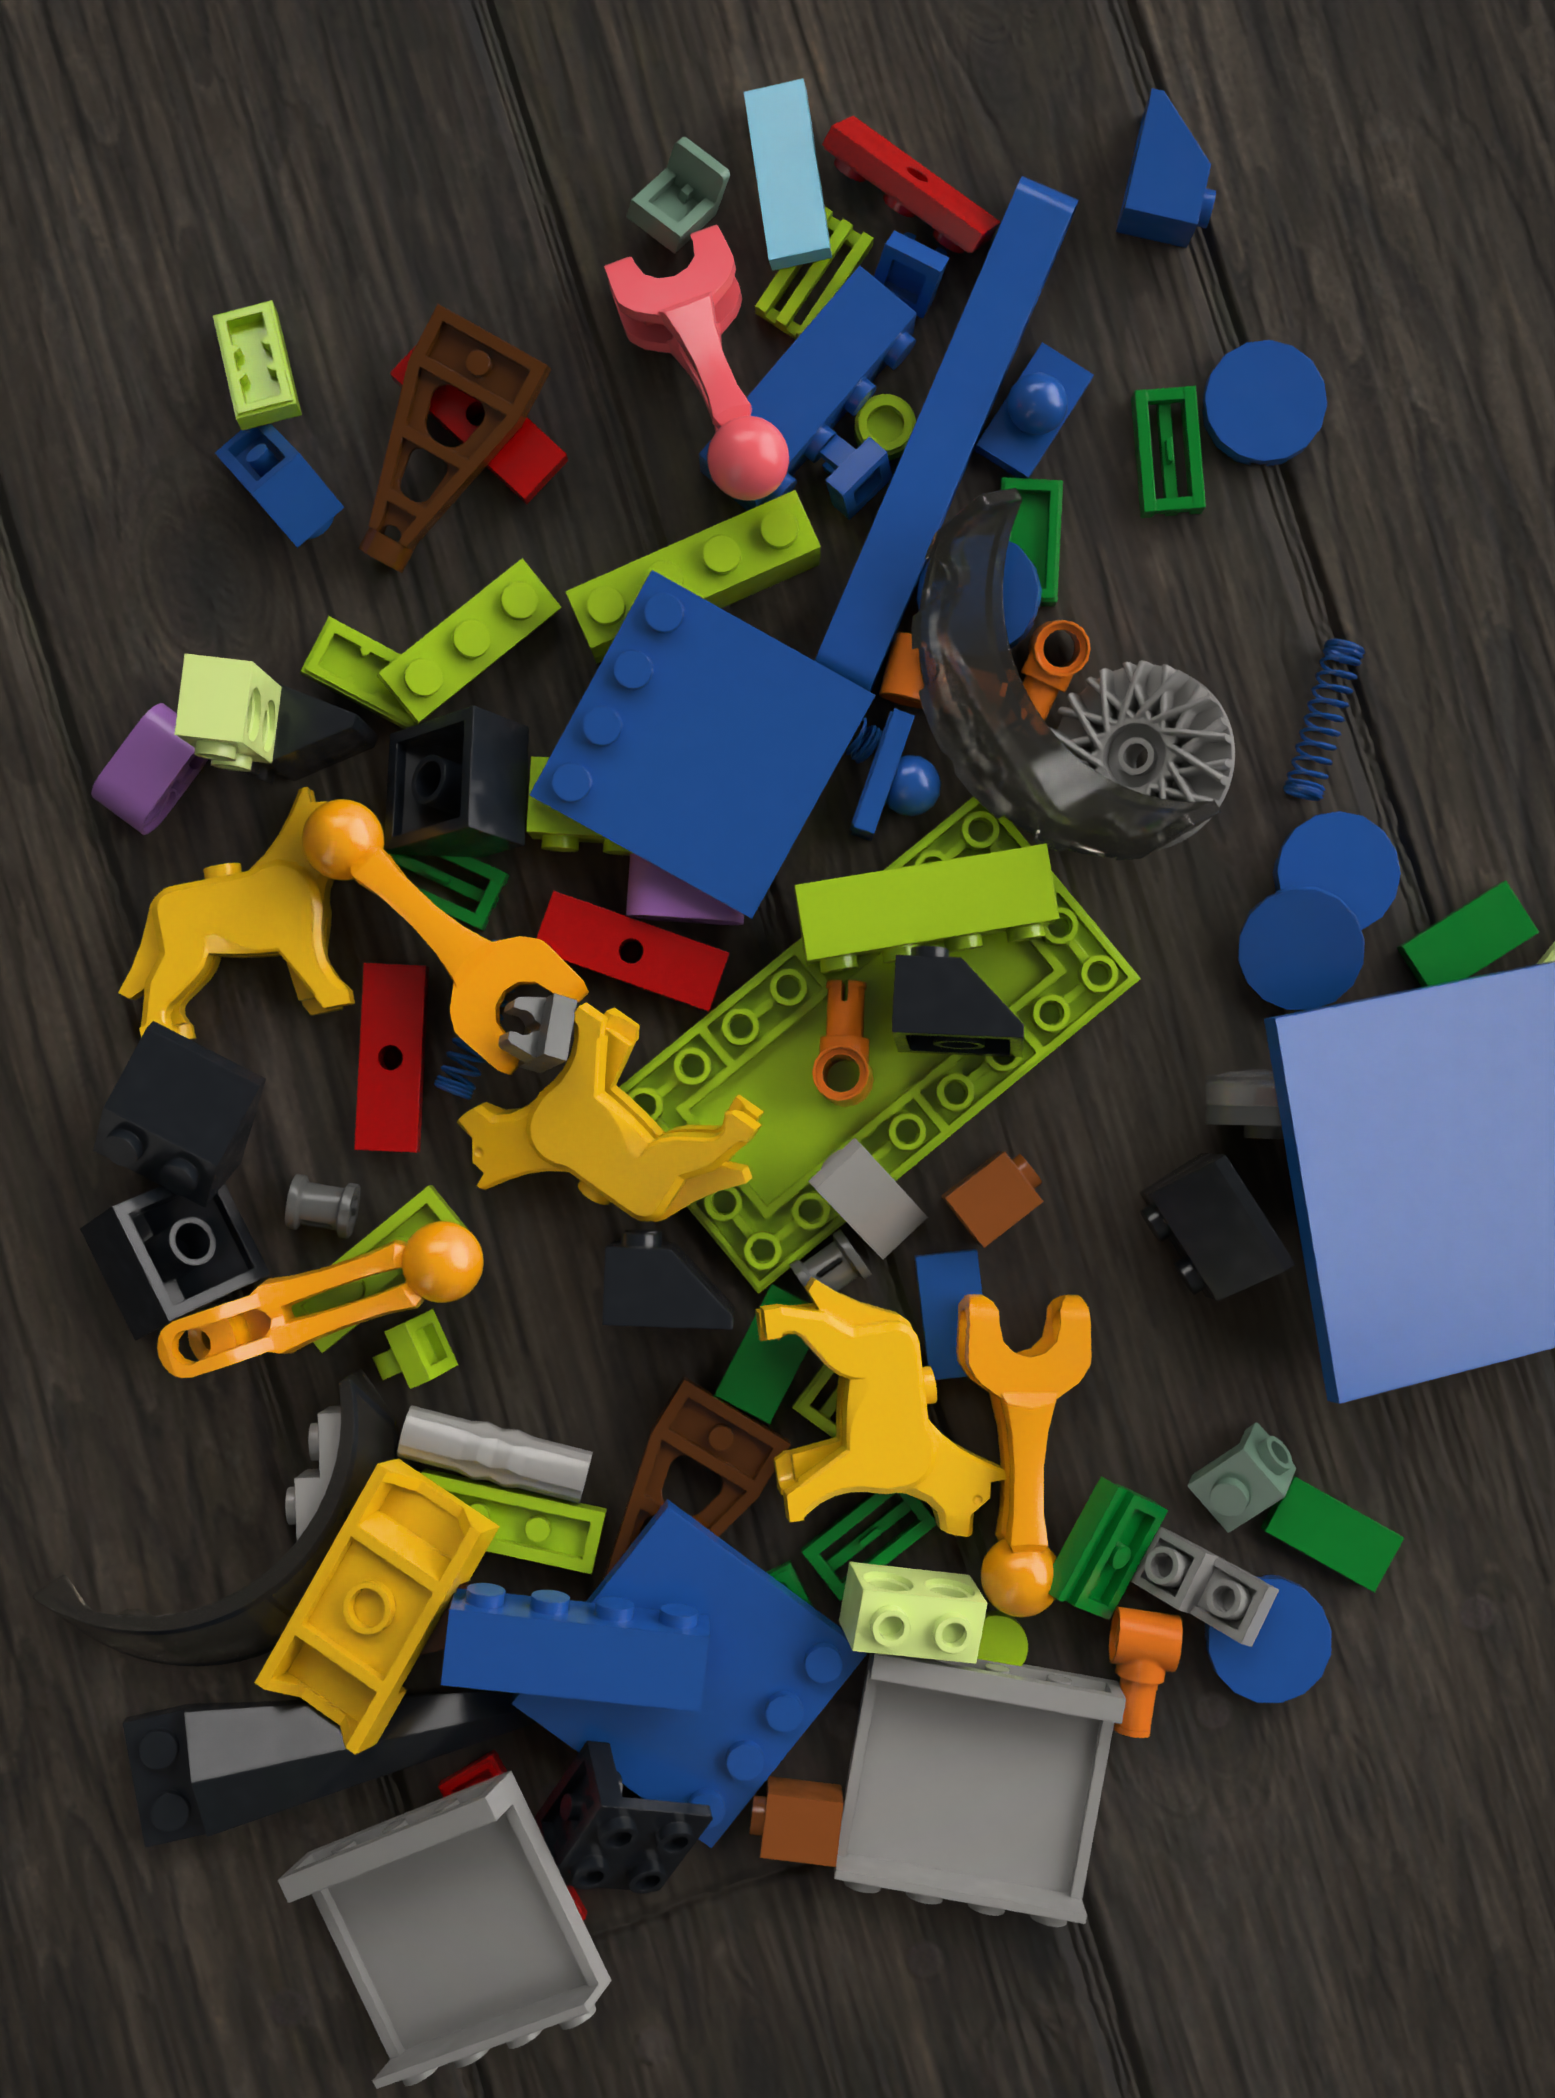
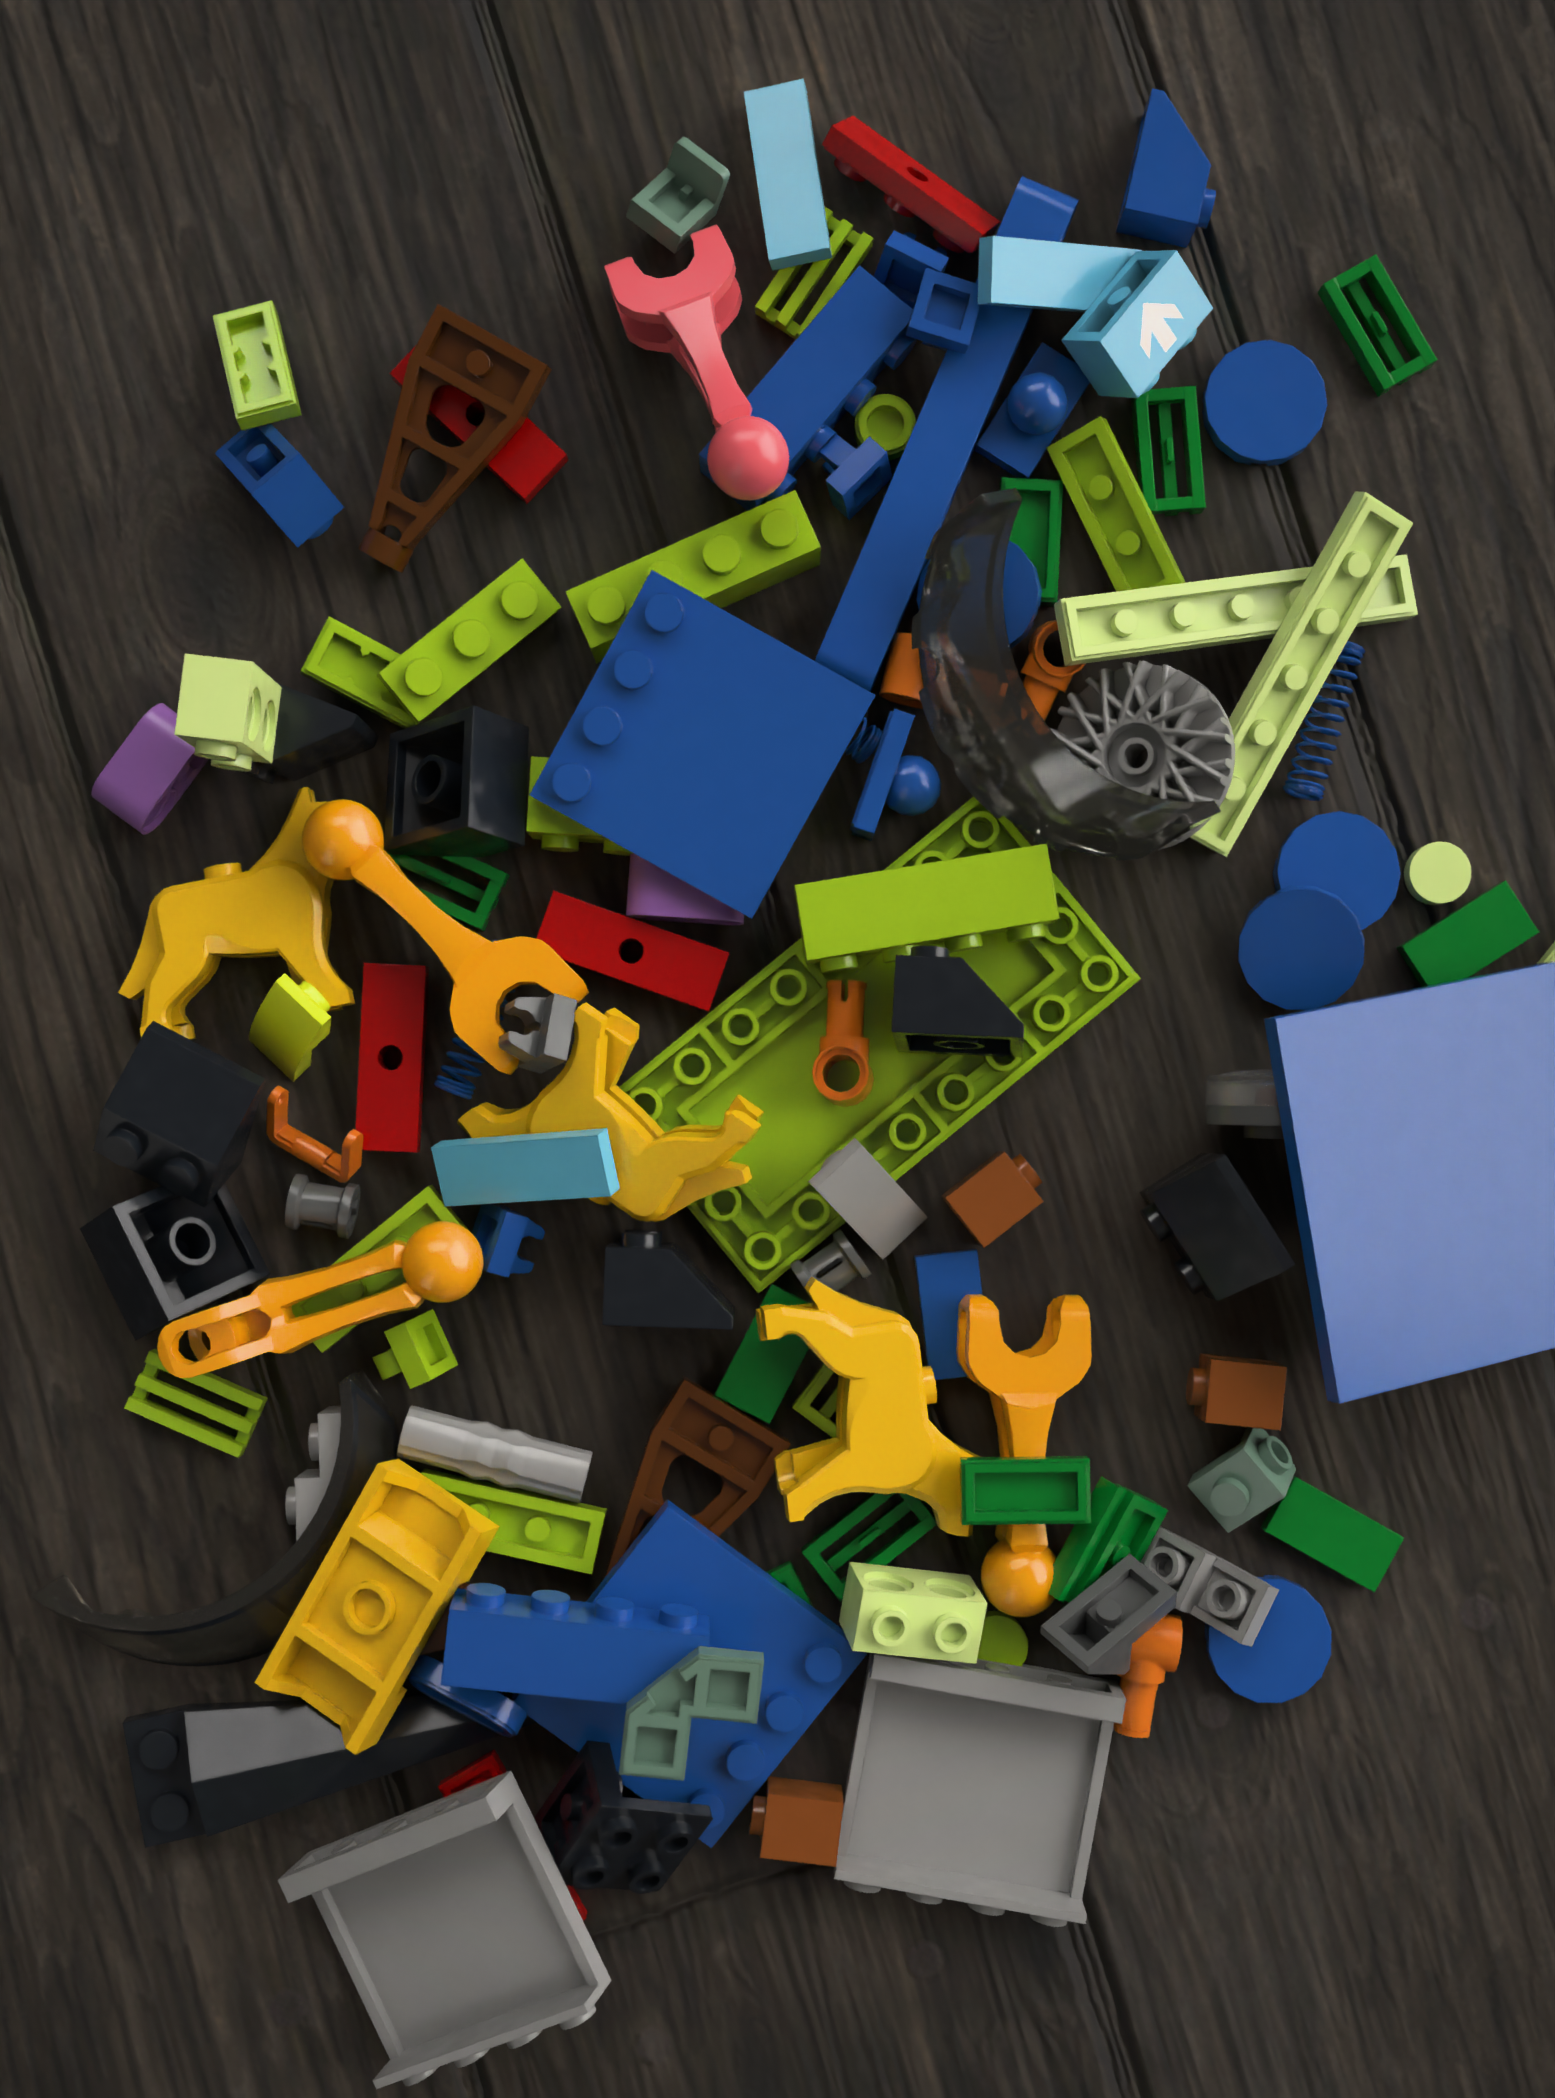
none -> lime tile [124,1349,268,1458]
none -> neon yellow slope [249,973,331,1082]
none -> orange piece [266,1085,363,1183]
none -> blue tile [407,1655,528,1738]
none -> medium azure tile [431,1128,620,1207]
none -> blue tile [472,1203,545,1278]
none -> sand green tile [619,1646,764,1781]
none -> blue tile [905,268,980,354]
none -> green tile [960,1456,1091,1525]
none -> medium azure tile [978,236,1142,313]
none -> dark grey slope [1041,1553,1177,1674]
none -> lime plate [1046,416,1186,592]
none -> yellowish green tile [1054,554,1418,666]
none -> medium azure brick [1061,250,1213,398]
none -> dark orange brick [1186,1353,1287,1431]
none -> yellowish green tile [1190,491,1413,857]
none -> green tile [1317,254,1438,397]
none -> yellowish green tile [1404,842,1471,905]

